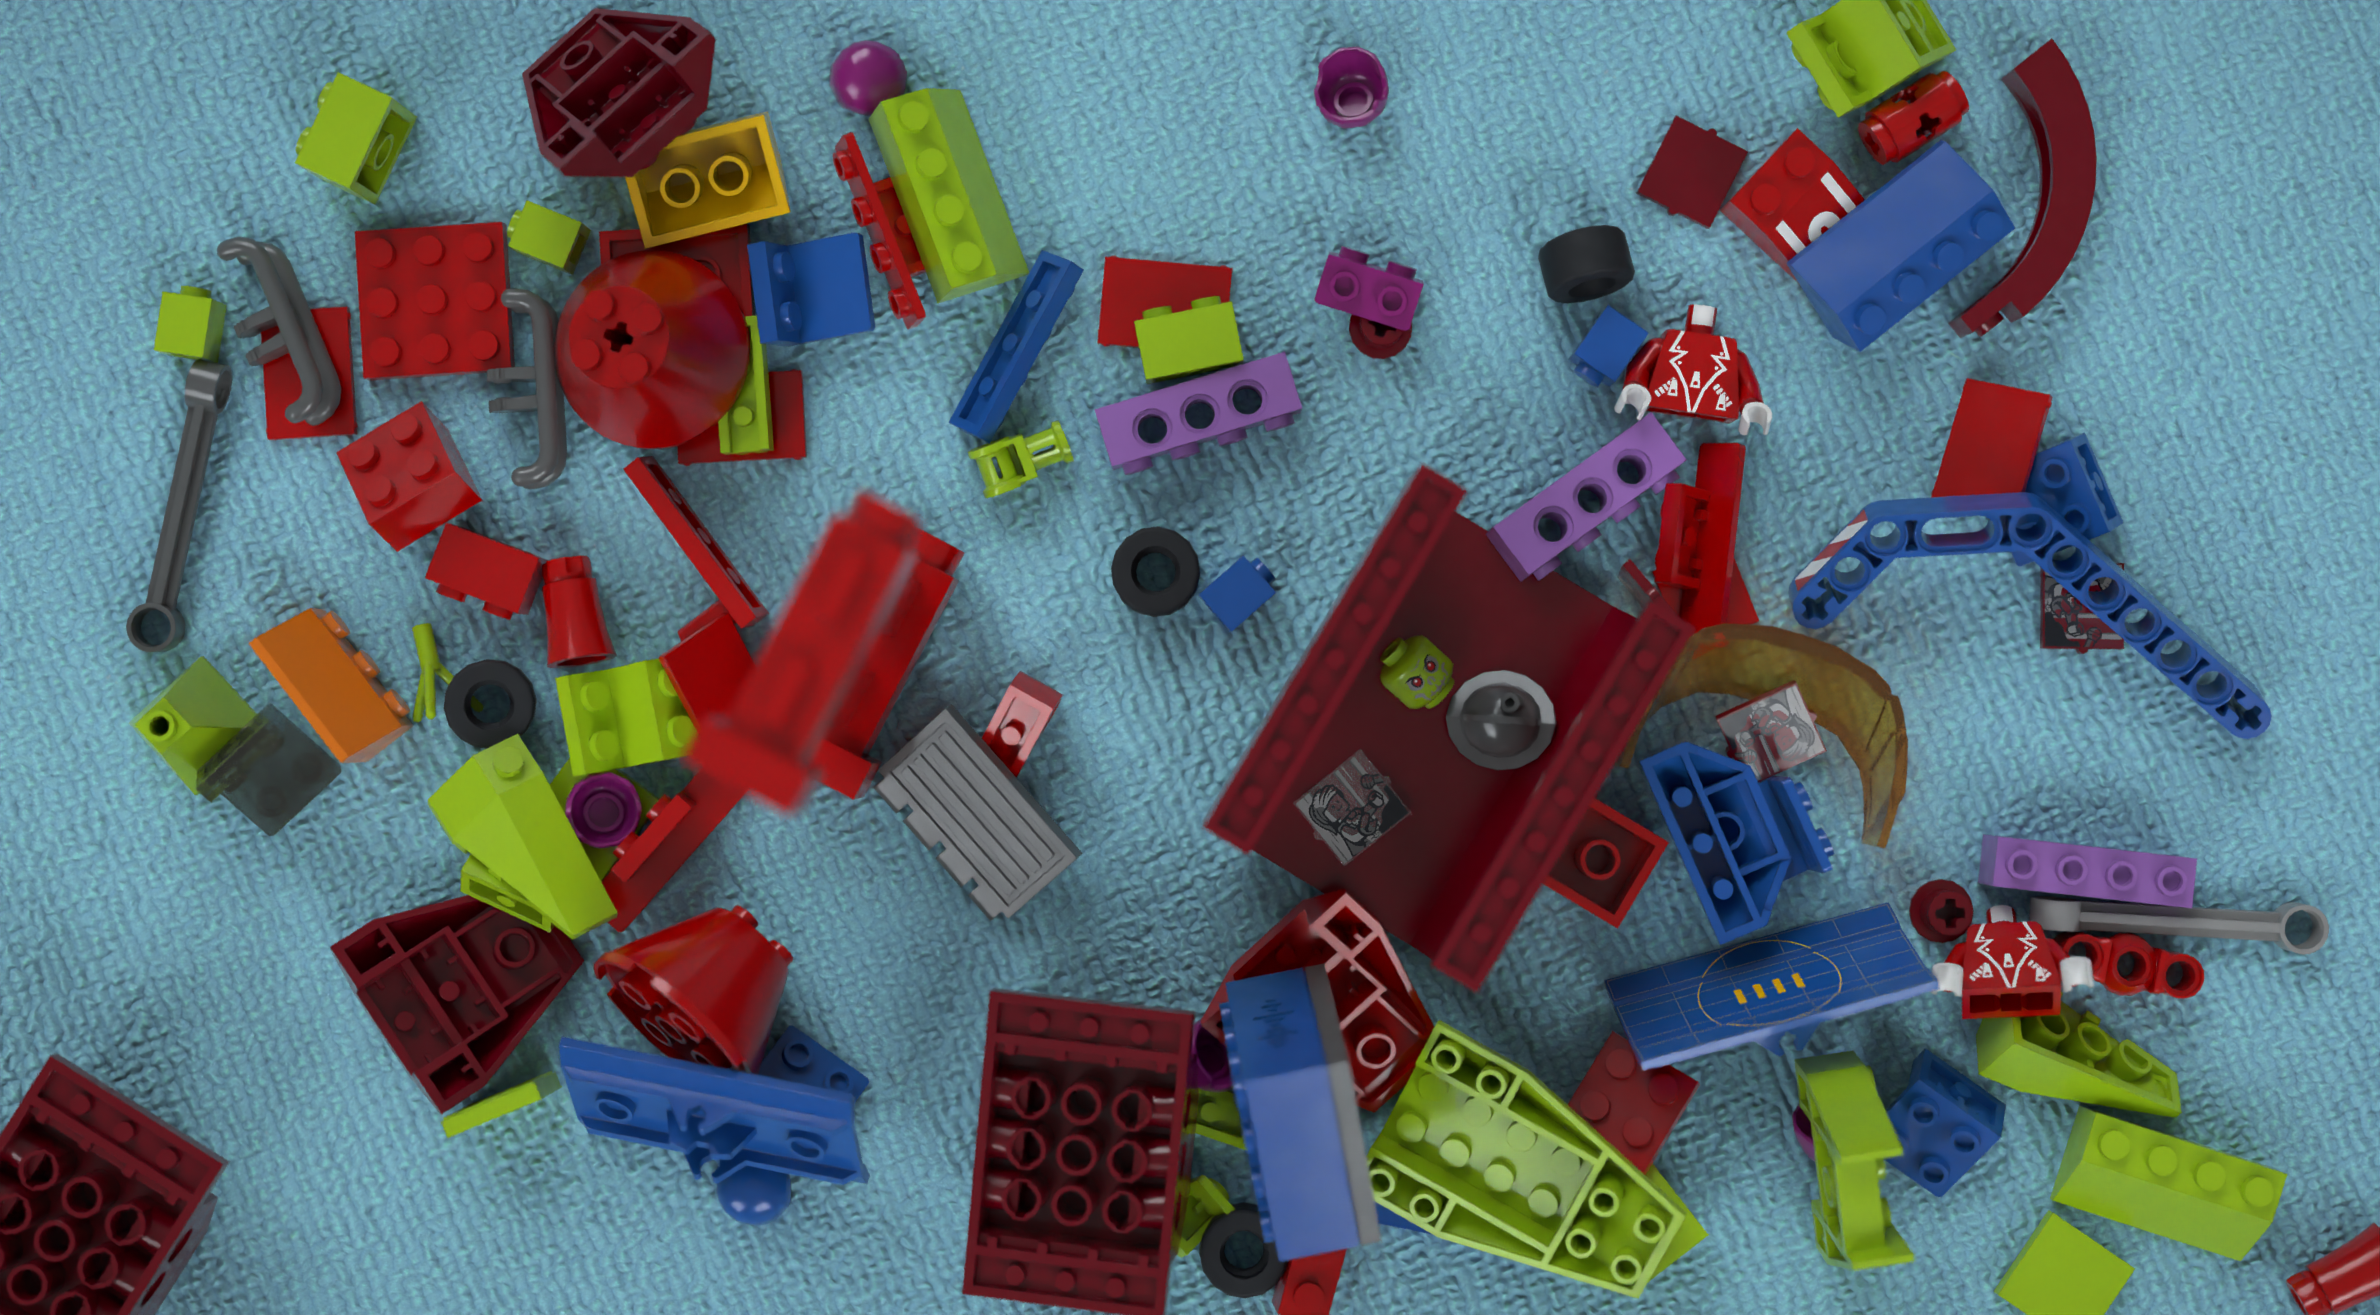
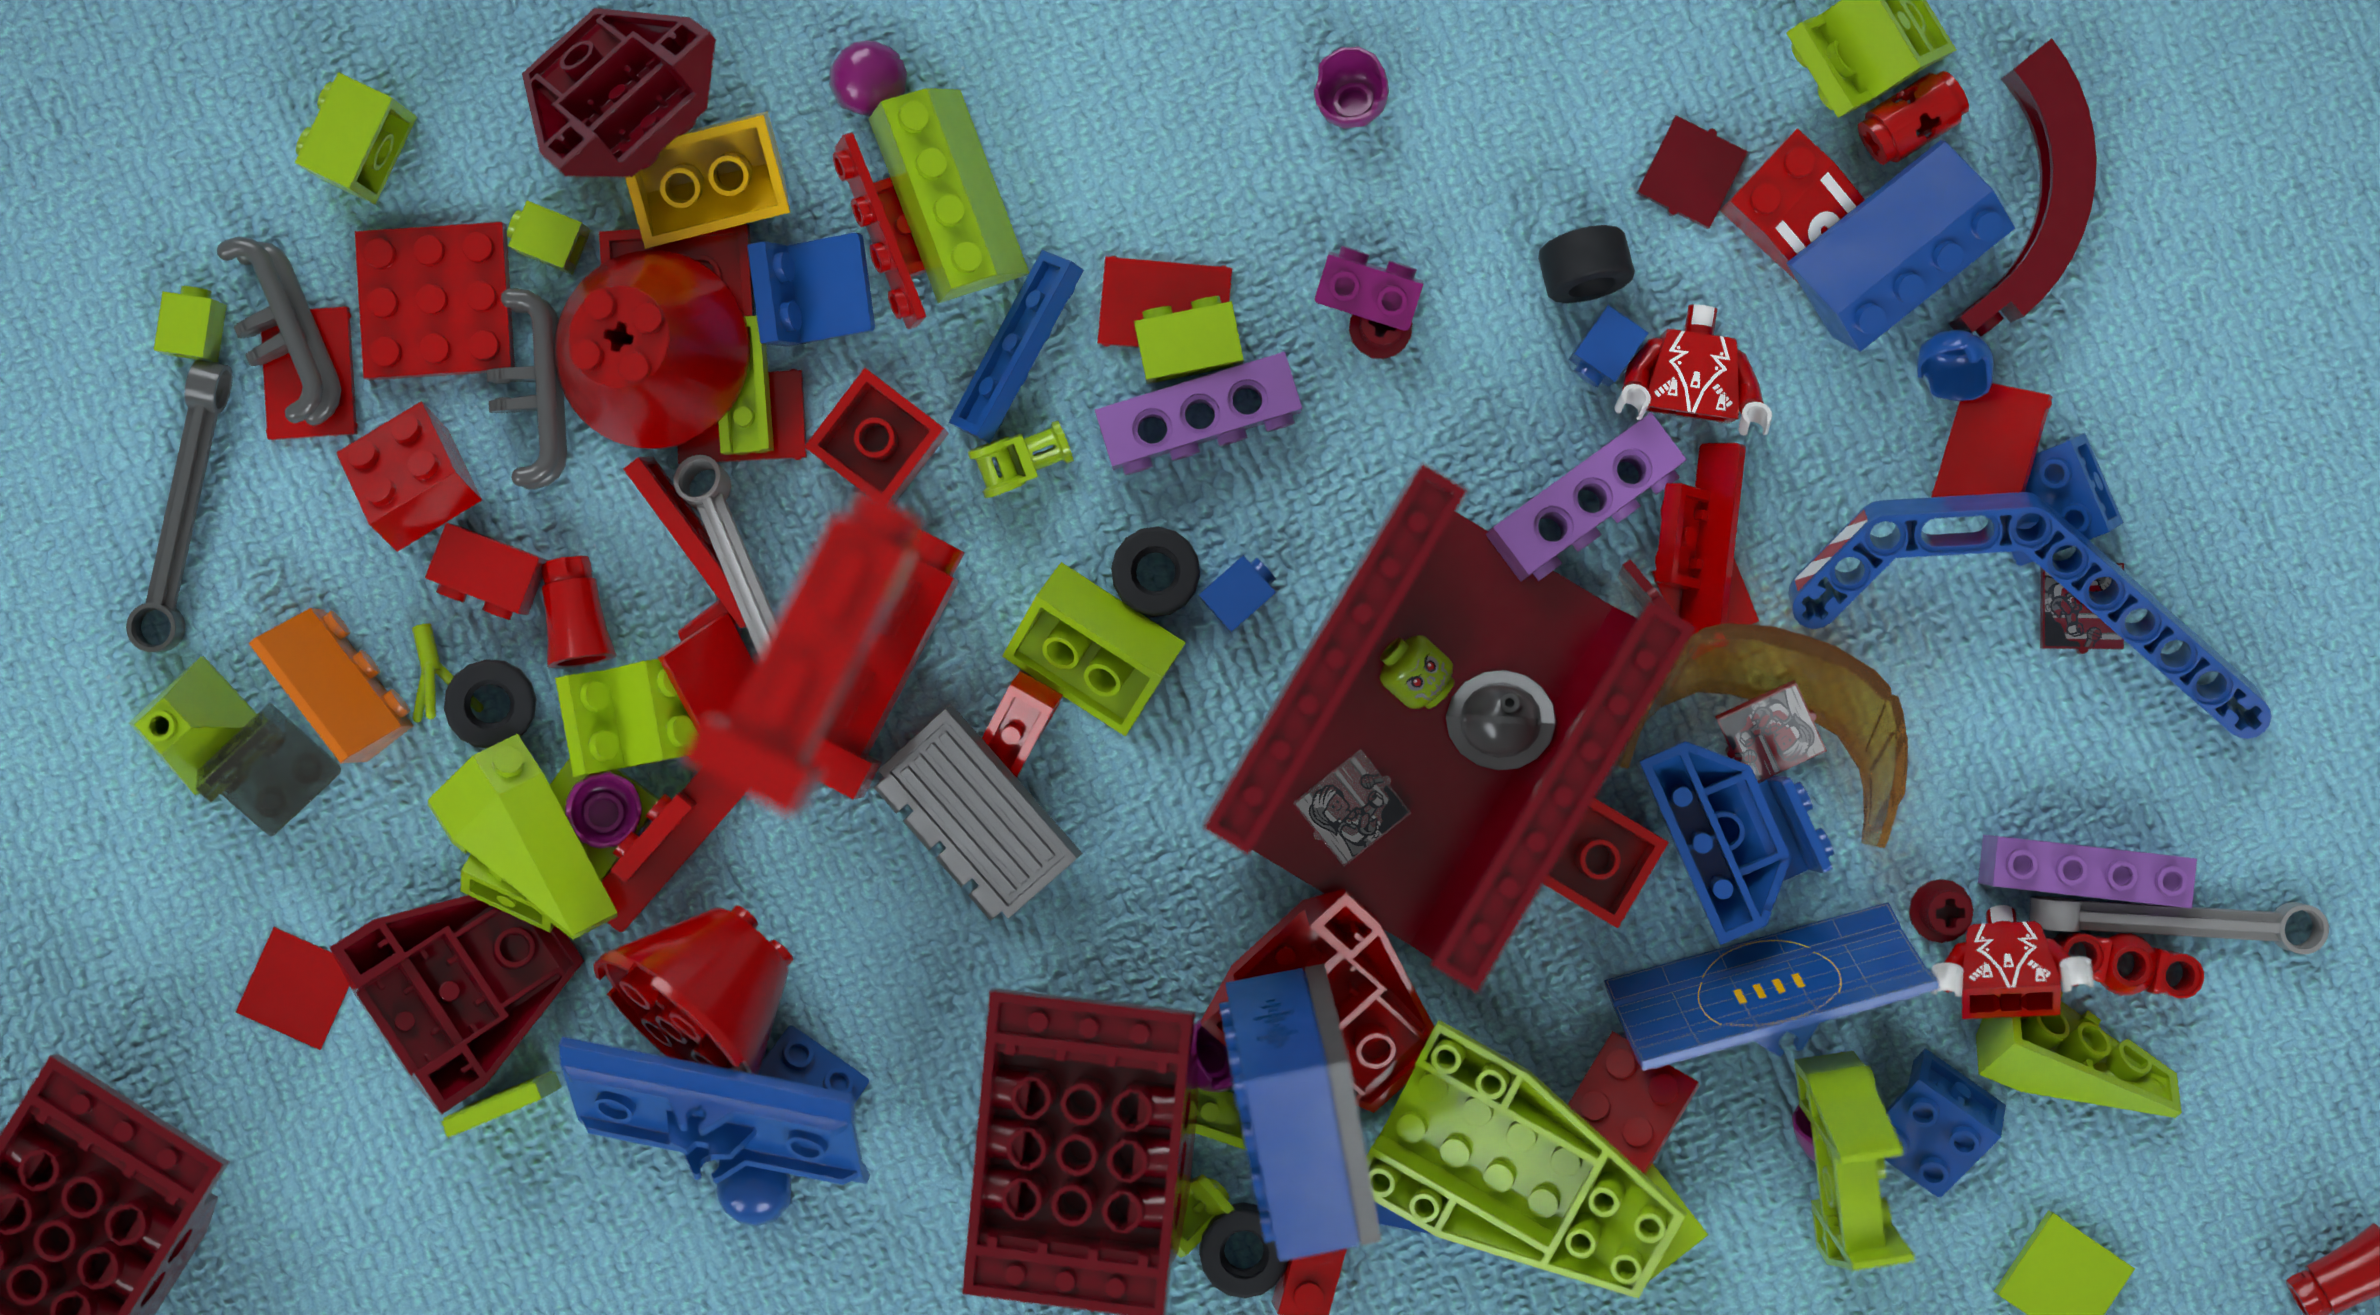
lime slope [2050,1105,2288,1261] -> none
none -> red sticker [236,927,350,1050]
none -> light grey piece [674,455,777,656]
none -> red brick [804,368,949,506]
none -> lime slope [1002,562,1186,737]
none -> blue hair [1917,330,1994,401]

